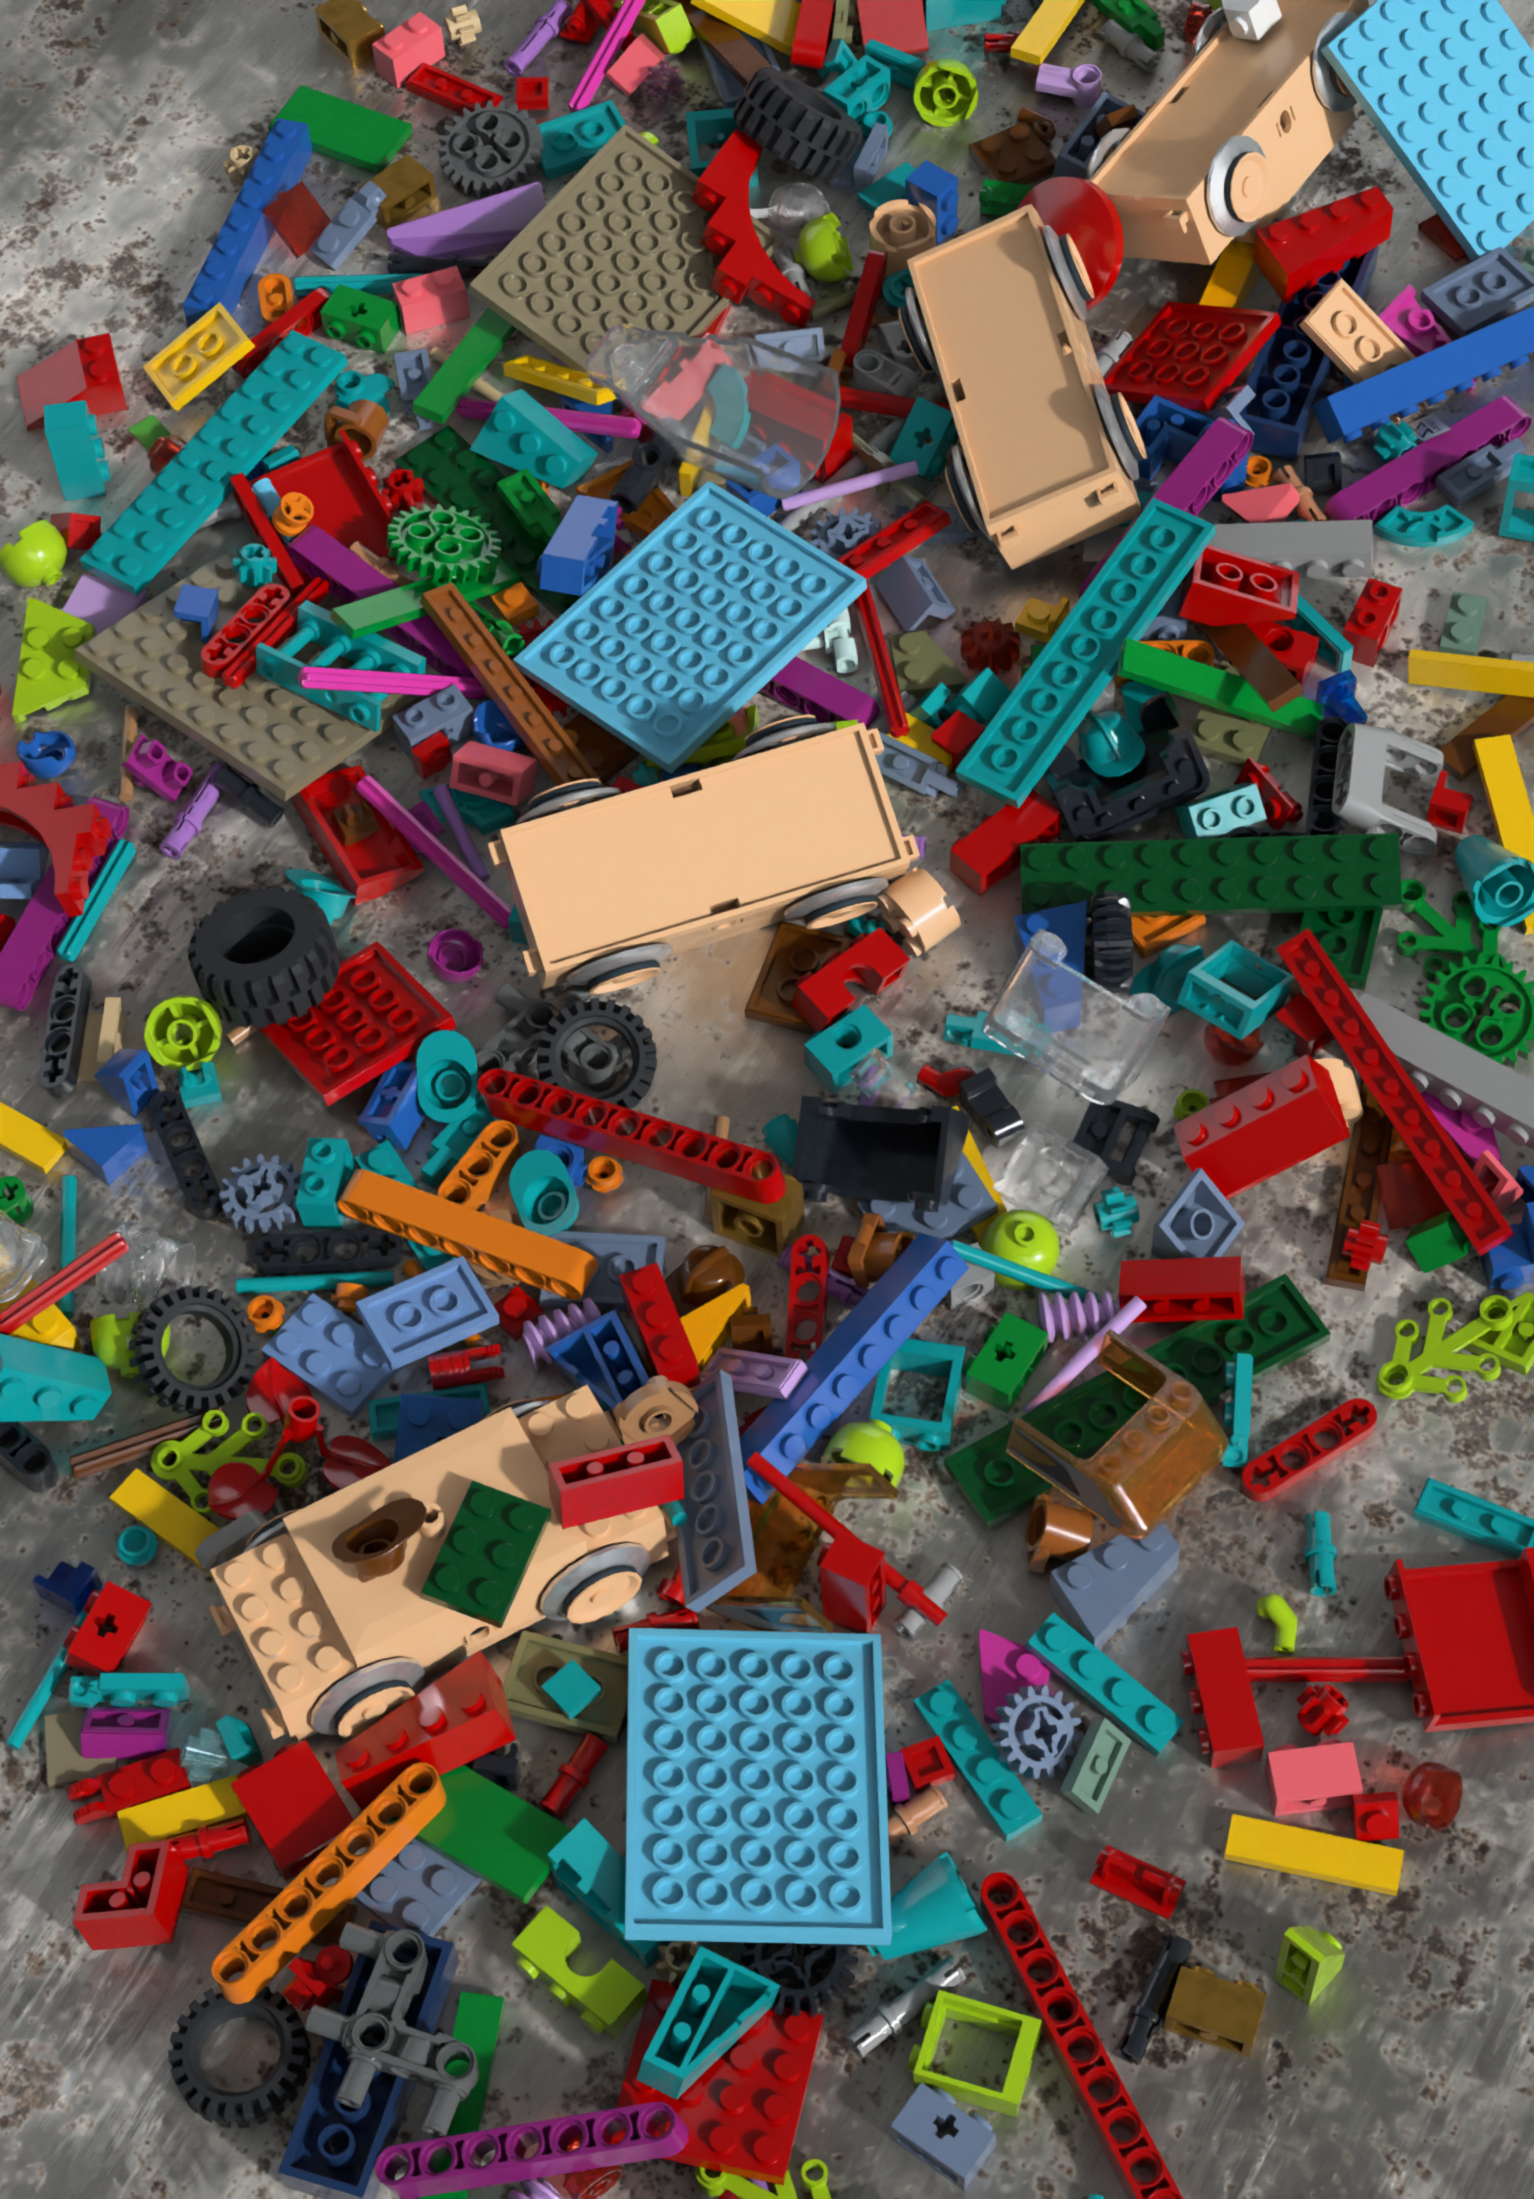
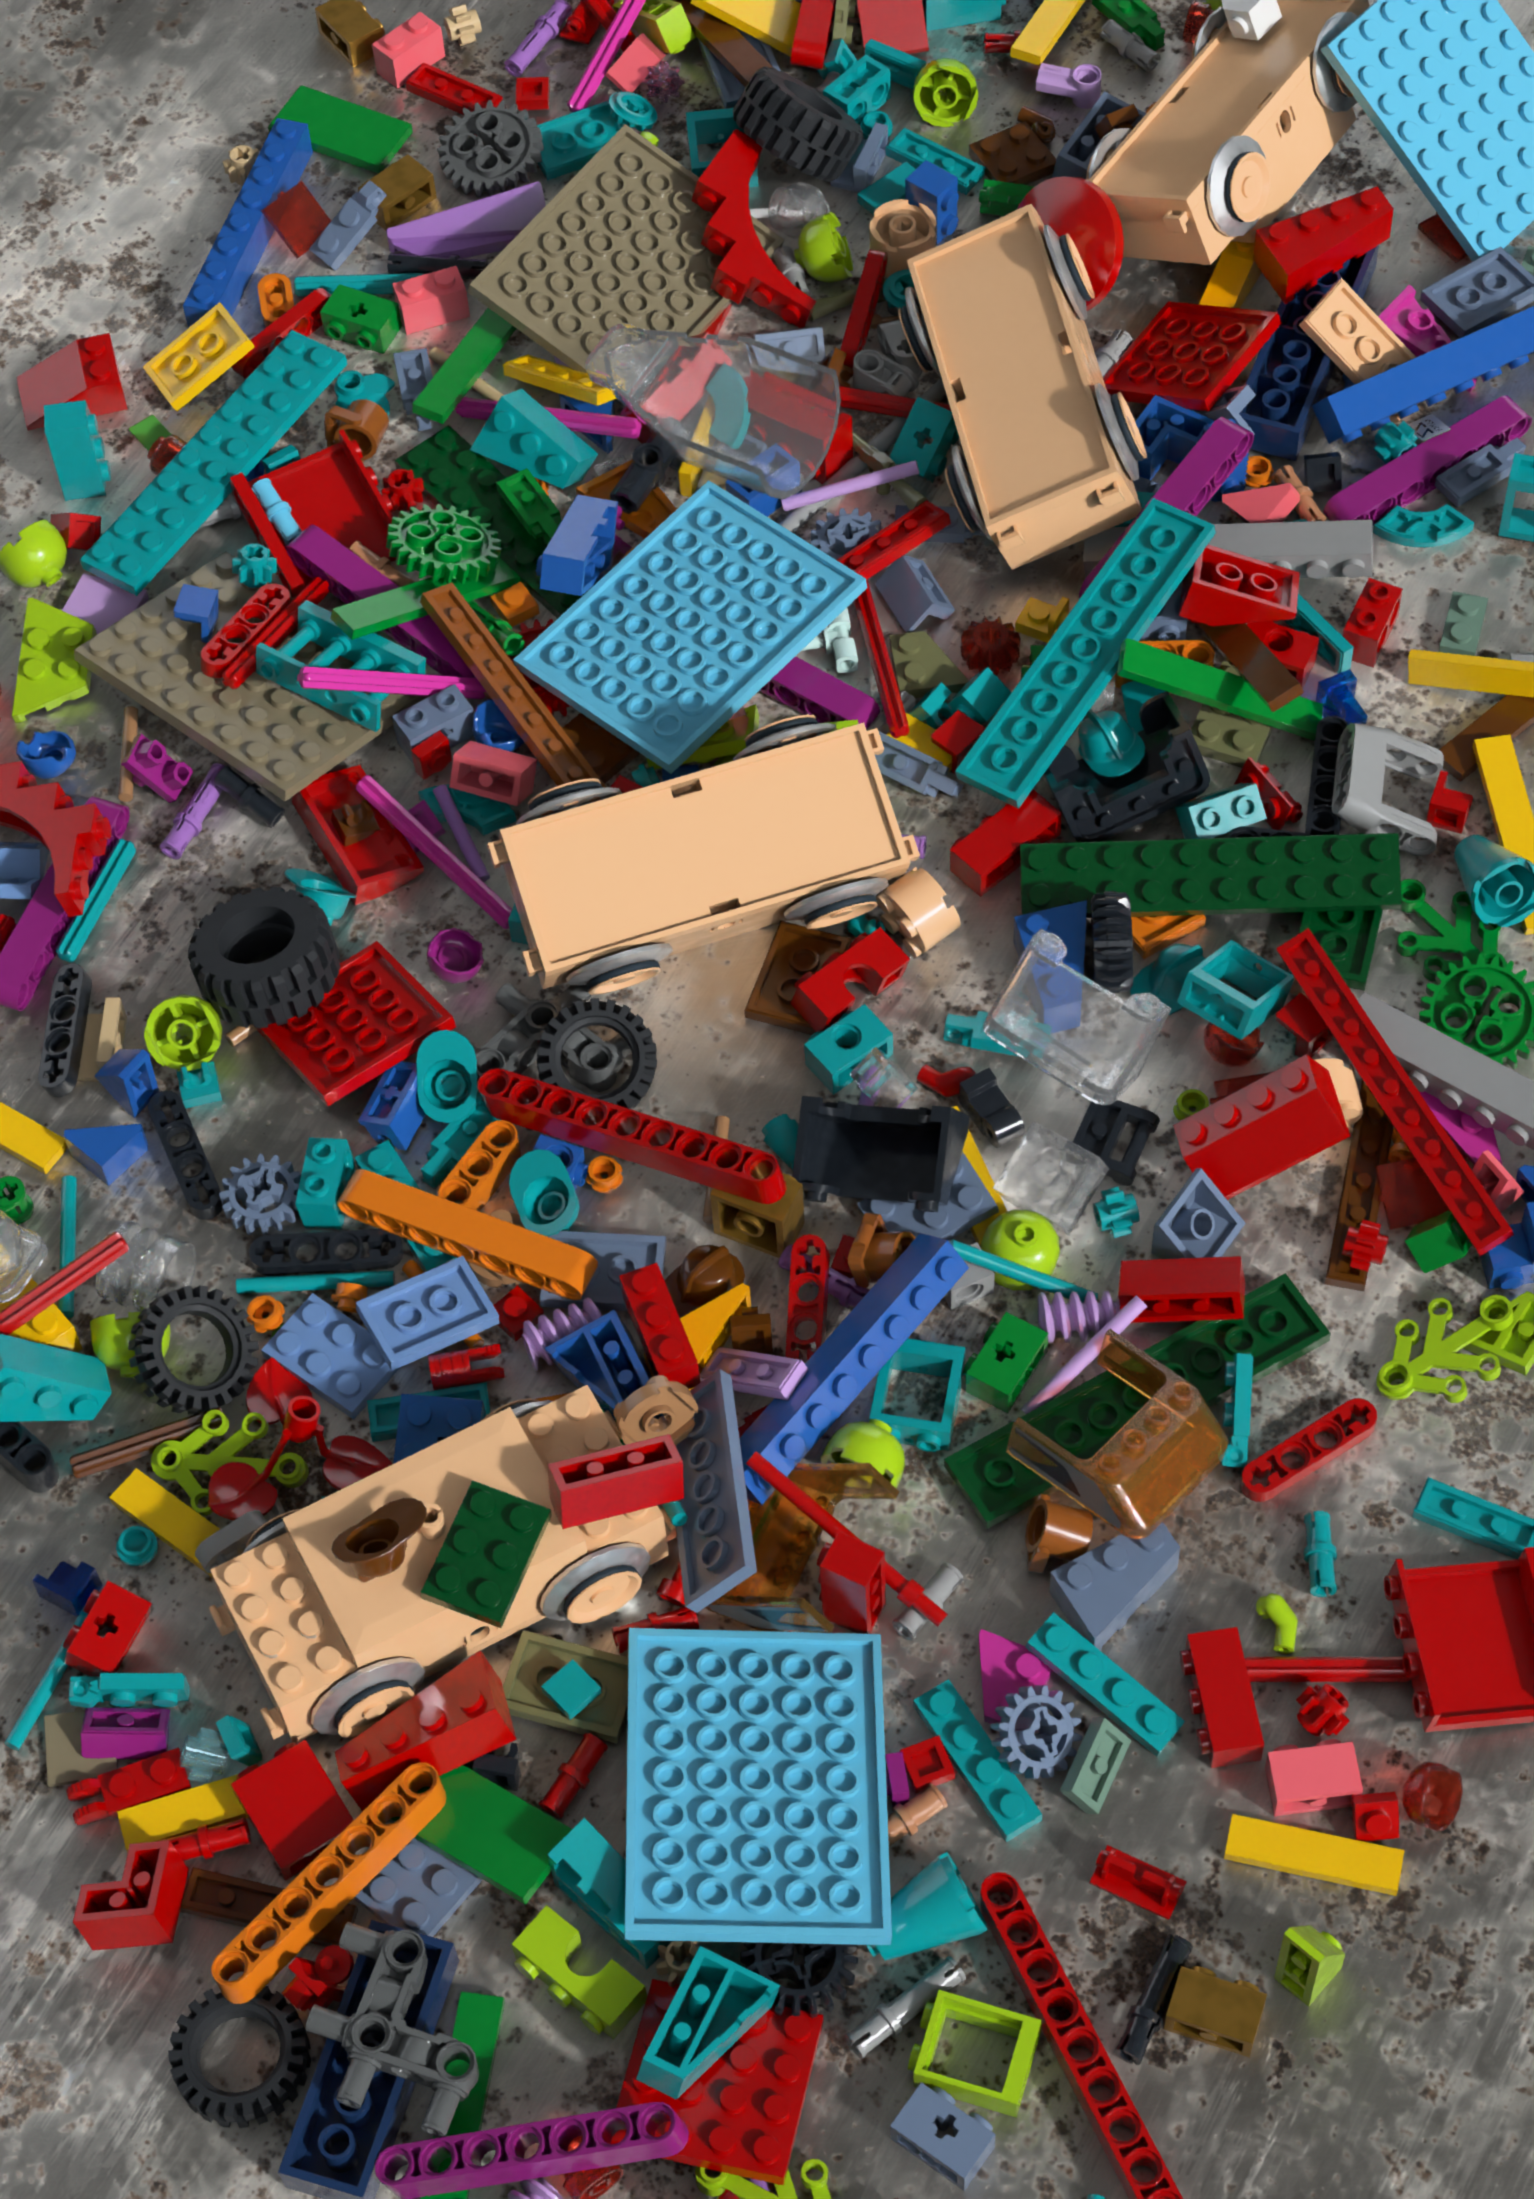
orange wheel [272,492,314,537] -> none
none -> teal gear [606,92,658,131]
none -> teal tile [885,128,985,195]

